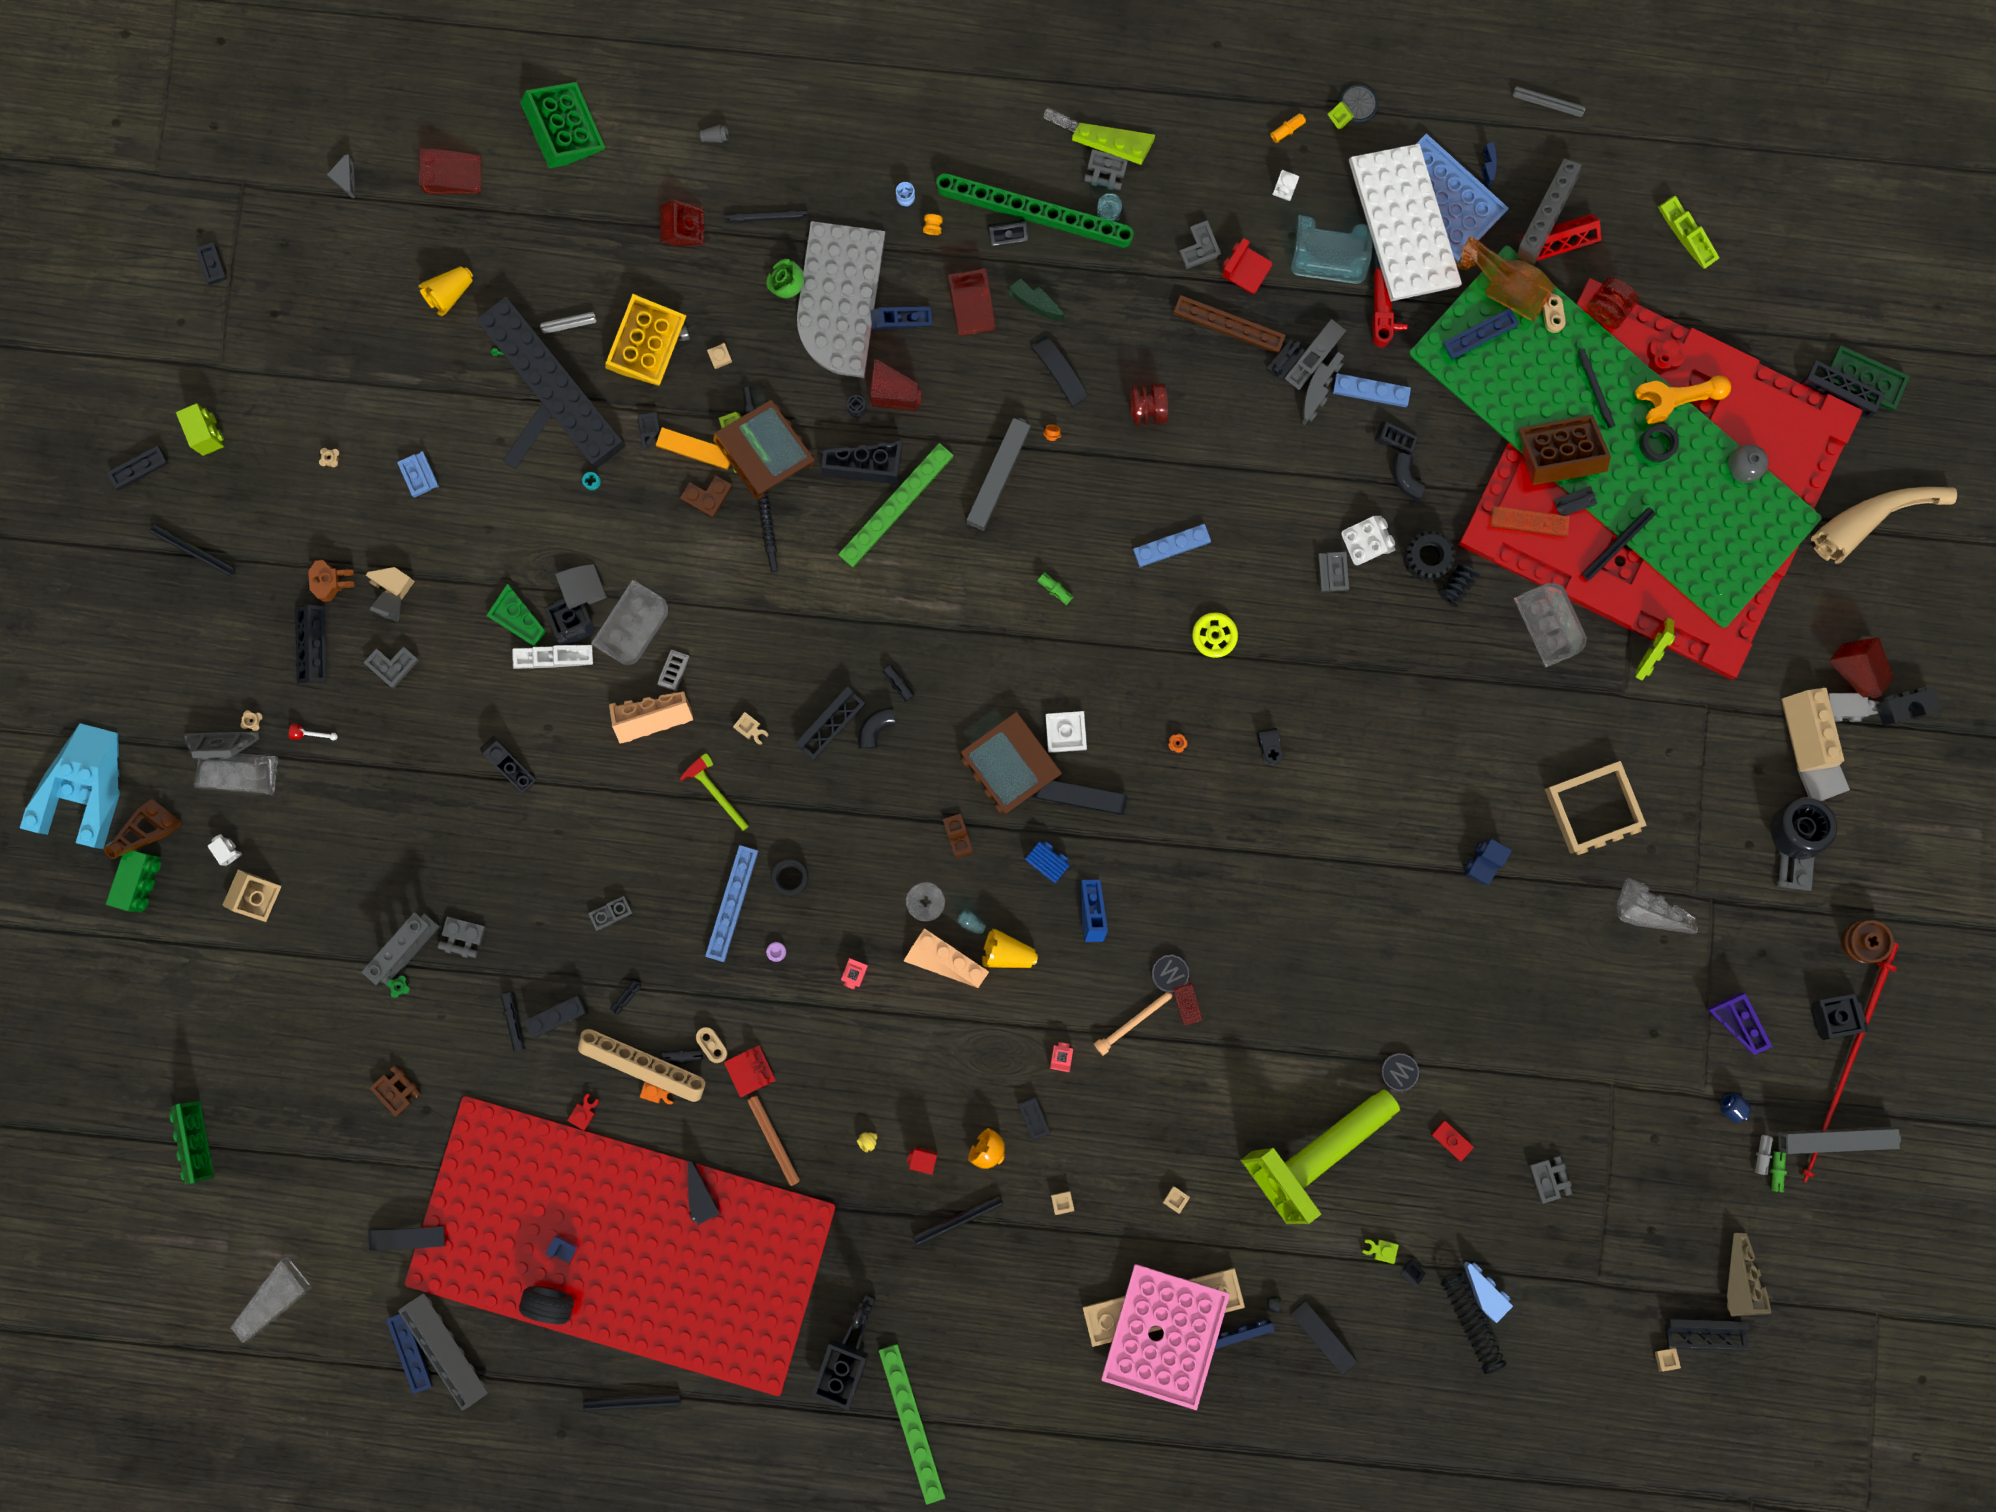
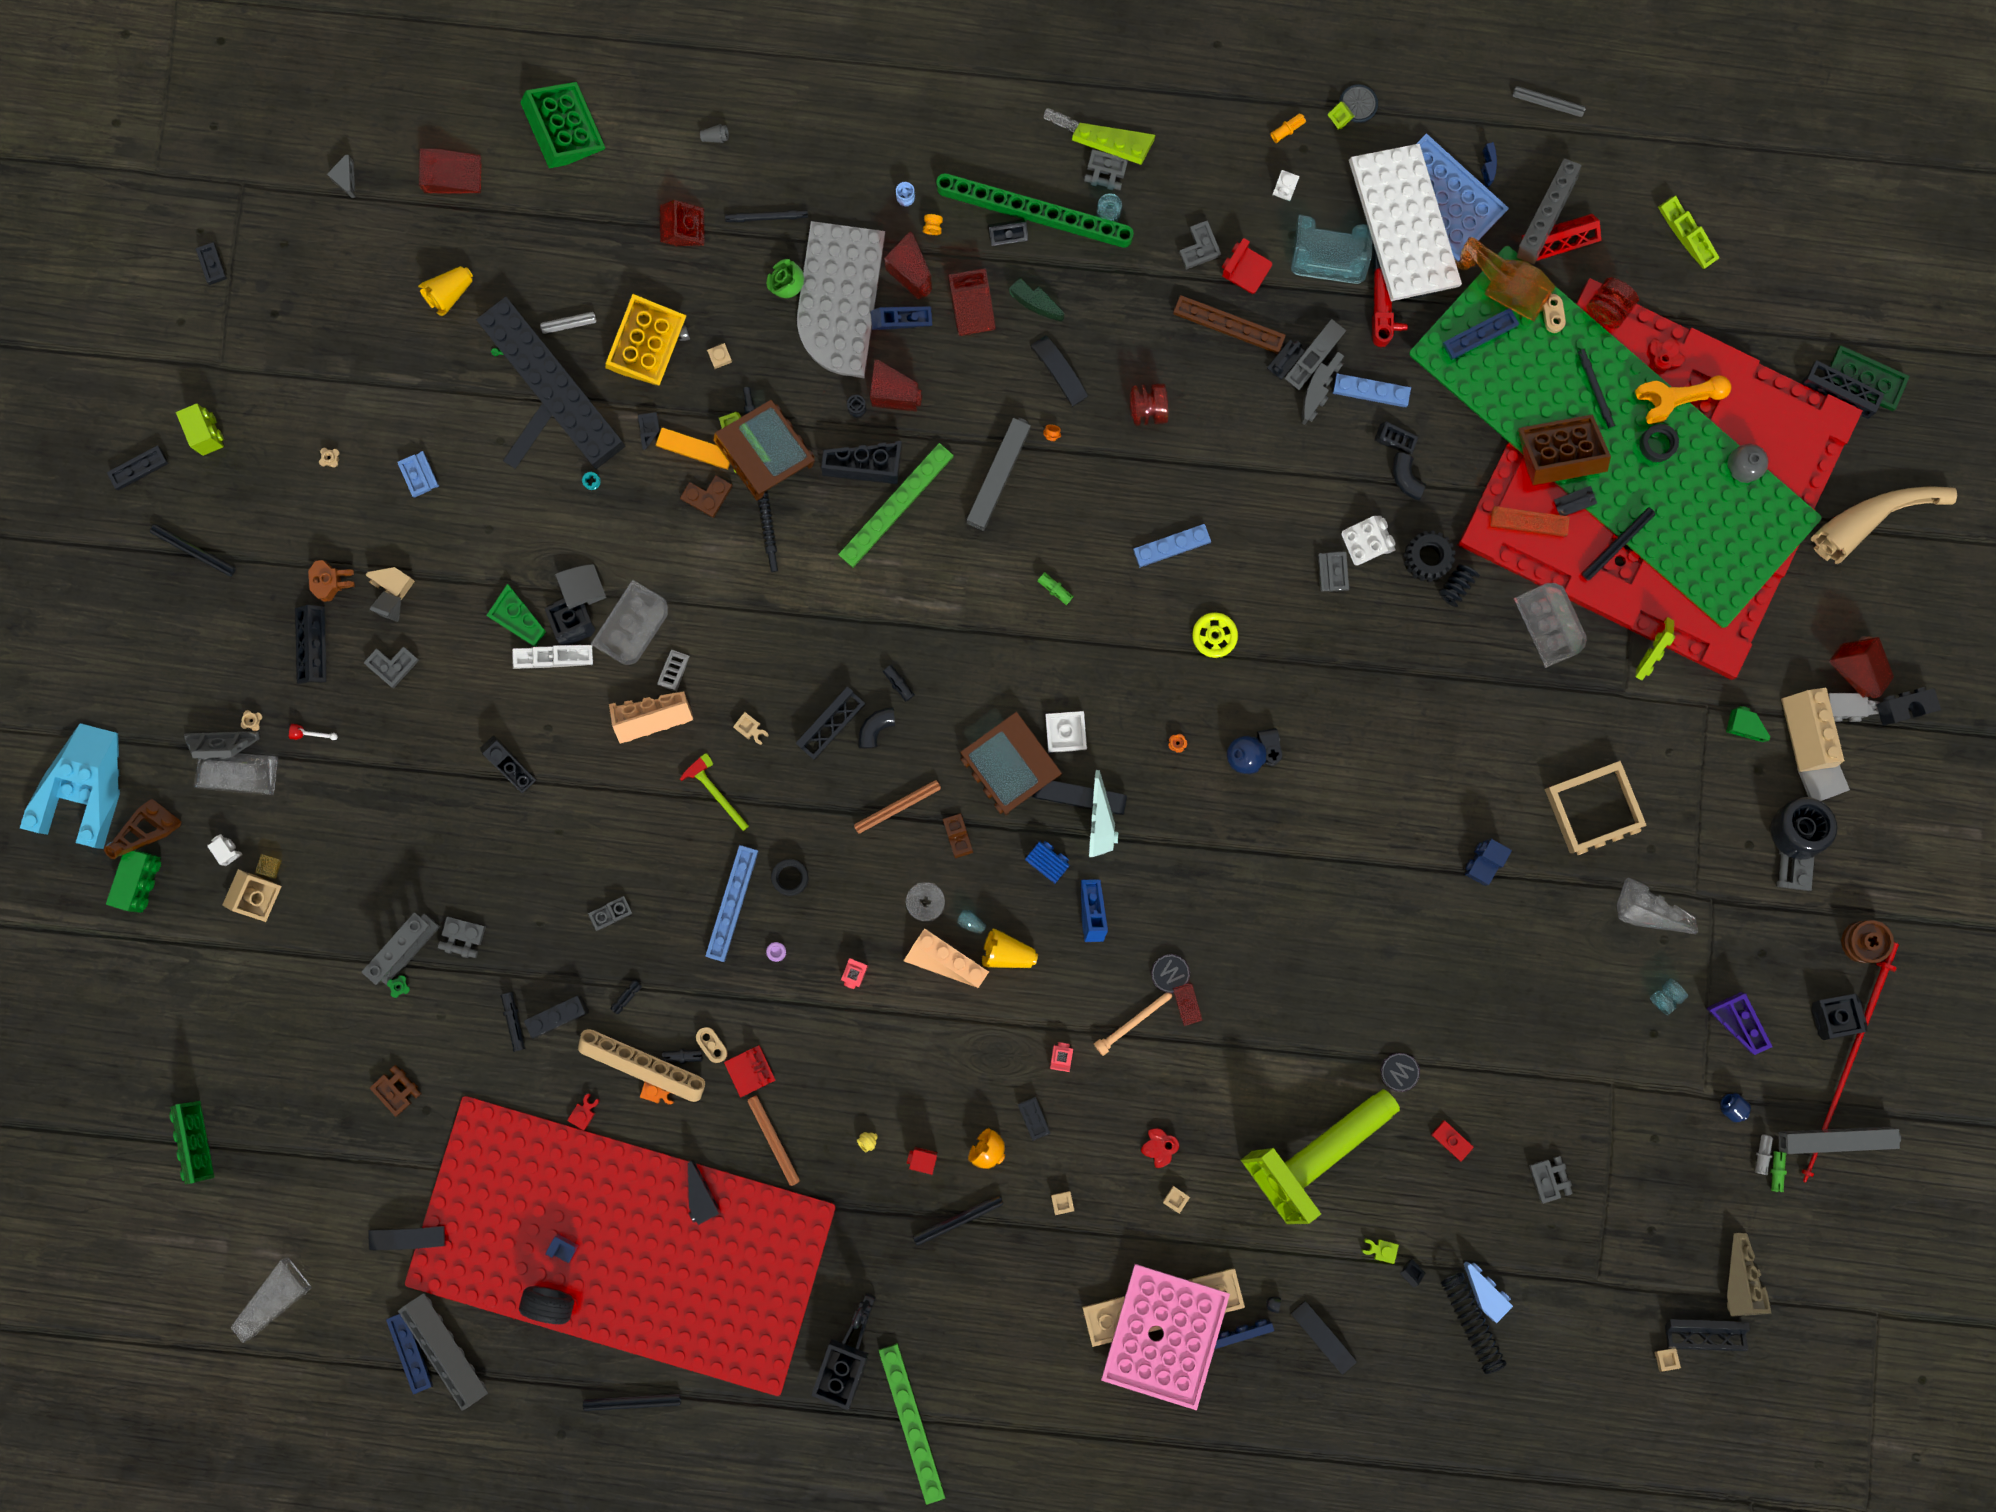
none -> clear yellow plate [255,854,282,878]
none -> nougat axle [854,780,941,833]
none -> clear red slope [884,232,932,300]
none -> light aqua wedge [1089,770,1118,857]
none -> red plate [1141,1128,1179,1168]
none -> dark blue cylinder [1227,736,1267,774]
none -> clear light blue wheel [1650,979,1688,1015]
none -> green slope [1726,706,1770,742]

